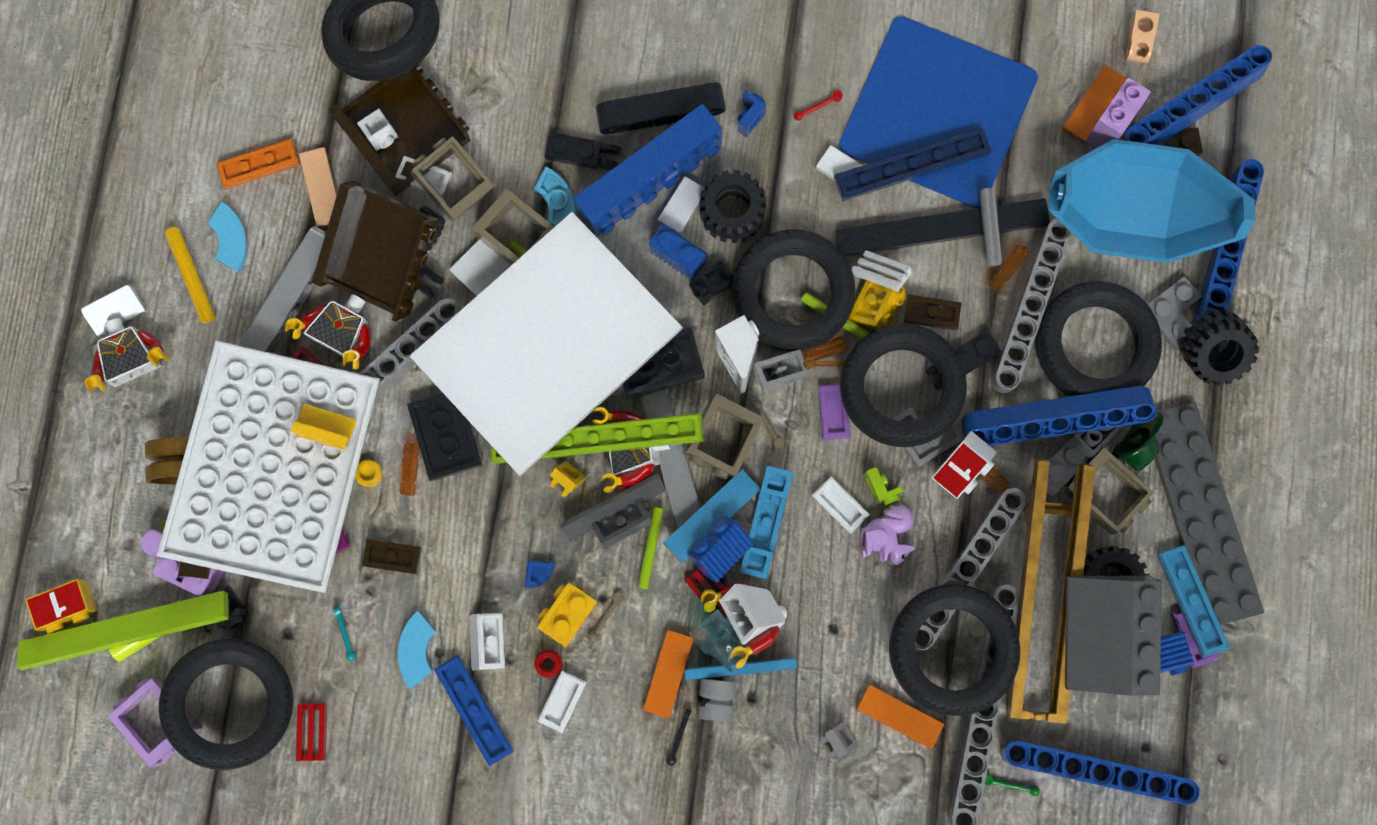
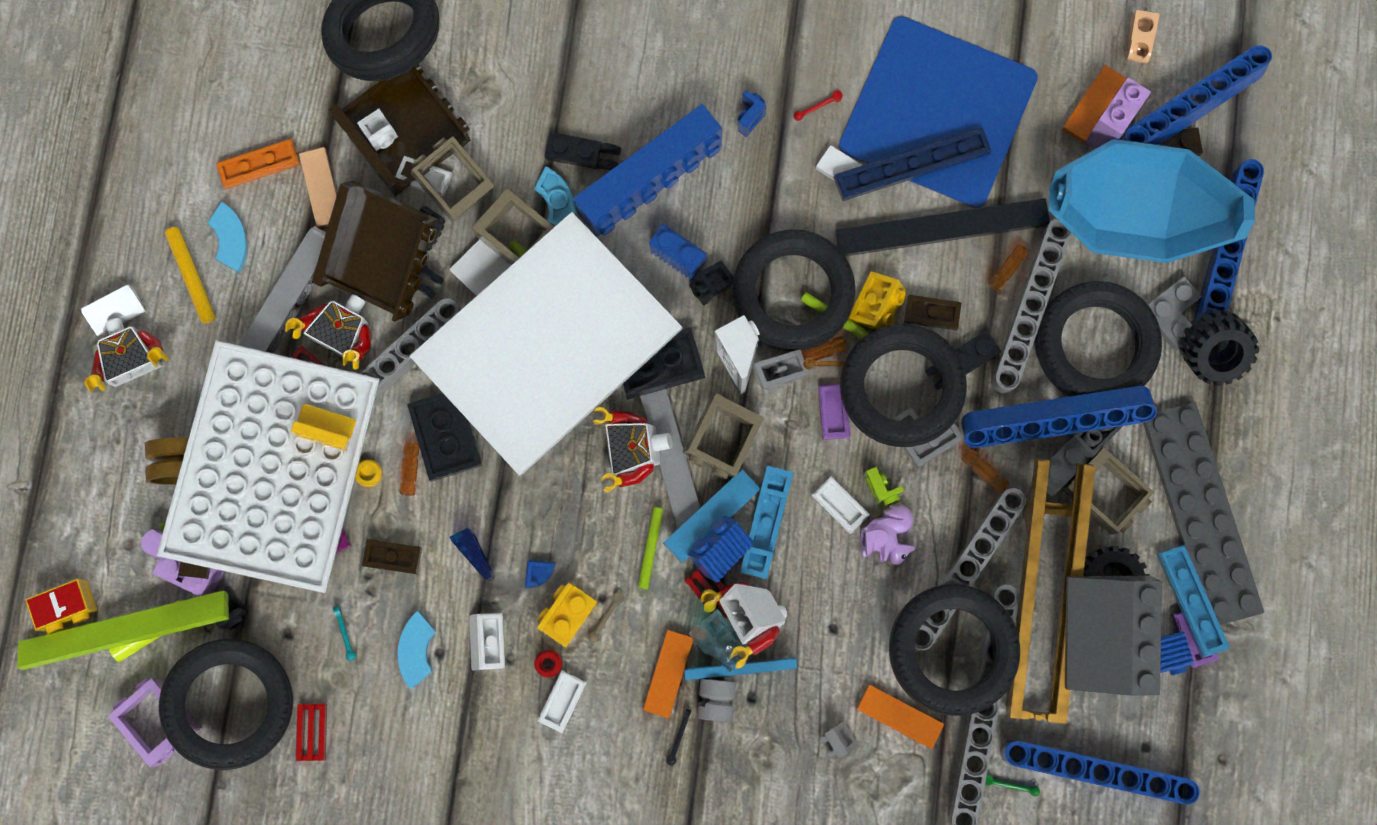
blue tile [434,655,514,766] -> none
lime tile [491,413,704,464] -> none
yellow tile [550,460,587,497] -> none
dark grey bracket [560,474,665,549] -> none
black beam [595,82,726,135] -> none
white tile [657,177,705,235] -> none
black tyre [699,170,767,243] -> none
dark tan hinge [751,399,784,450] -> none
white tile [852,251,912,292] -> none
brick [932,431,997,499] -> none
light grey axle [980,188,1002,266] -> none
dark green piece [1112,412,1164,471] -> none
none -> clear blue slope [449,528,495,581]

